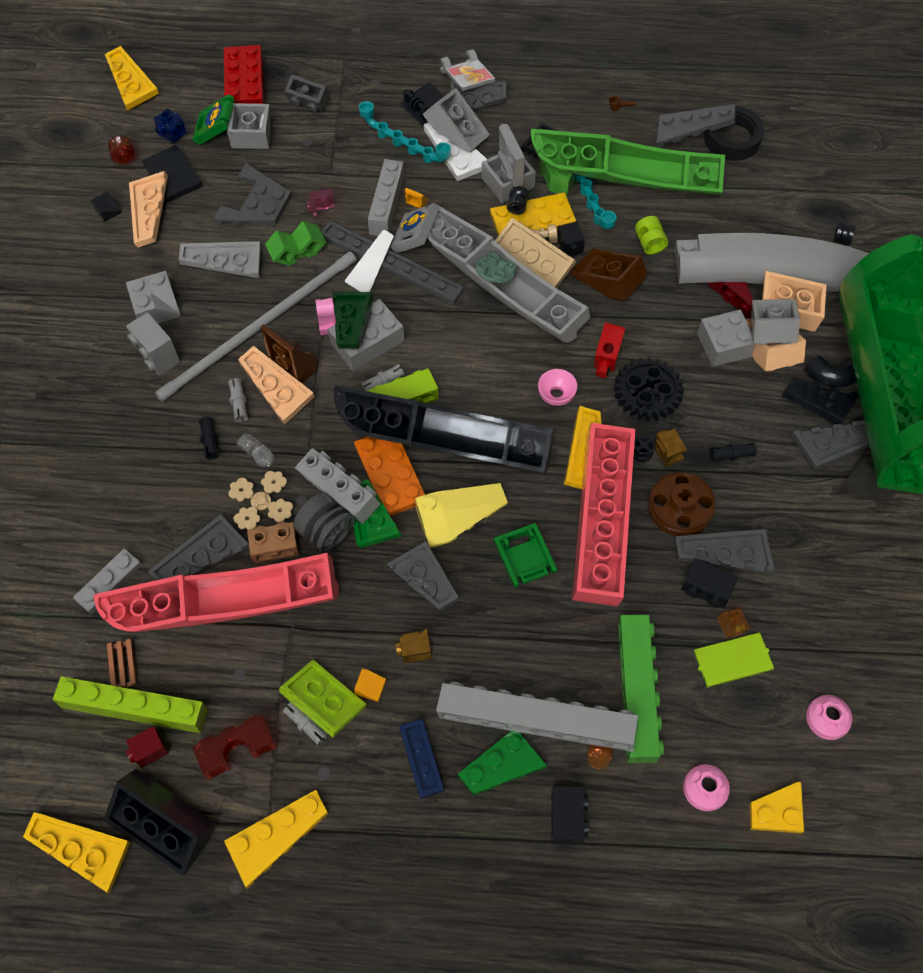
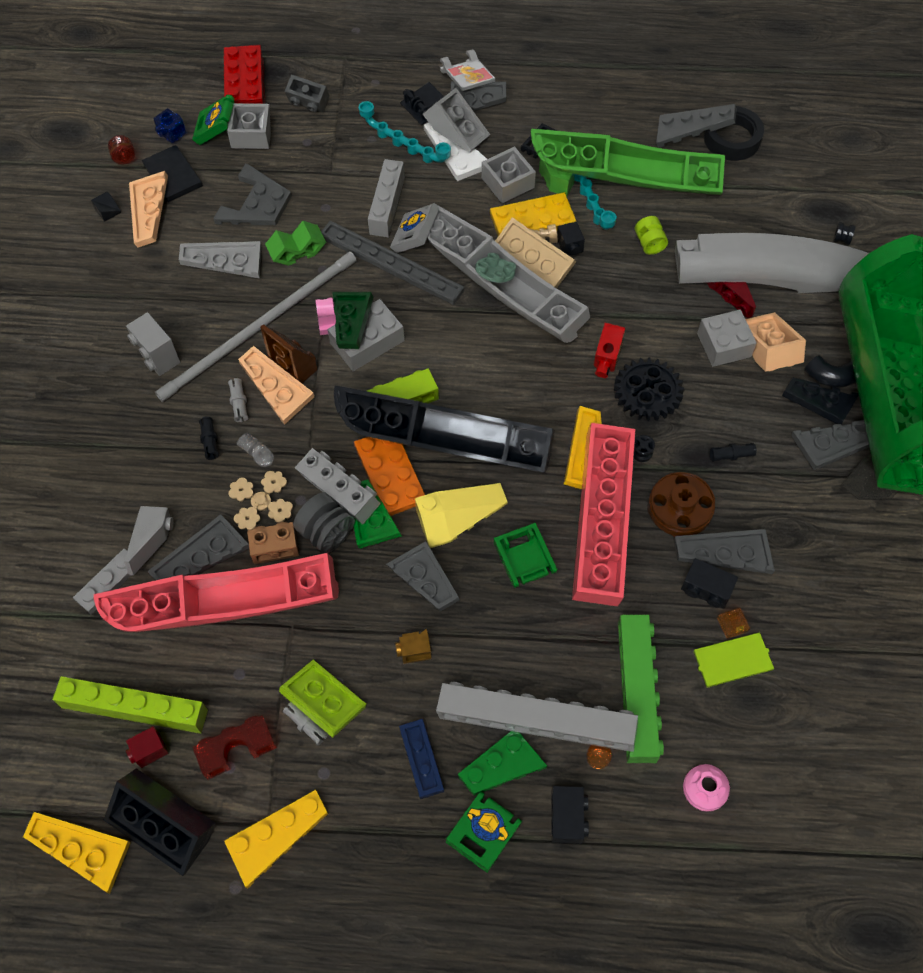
yellow wing [105,46,159,111] -> none
nougat tile [107,639,137,688] -> none
light grey slope [126,271,181,324] -> none
clear pink bracket [306,188,335,219] -> none
white sticker [345,230,394,292] -> none
light orange slope [354,668,386,702] -> none
light grey pin [361,364,405,391] -> none
light orange slope [405,188,429,208] -> none
light grey container [498,124,525,187] -> none
black wheel [507,186,529,215] -> none
bright pink piece [538,369,577,406] -> none
reddish brown slope [570,248,647,301] -> none
reddish brown hand [609,95,635,111] -> none
pearl gold window [654,429,687,468] -> none
yellow wing [749,782,804,834] -> none
light grey brick [751,299,800,345] -> none
light nougat slope [762,271,826,332] -> none
bright pink piece [806,695,852,740] -> none
none -> light grey slope [124,506,174,575]
none -> green container [445,792,522,873]

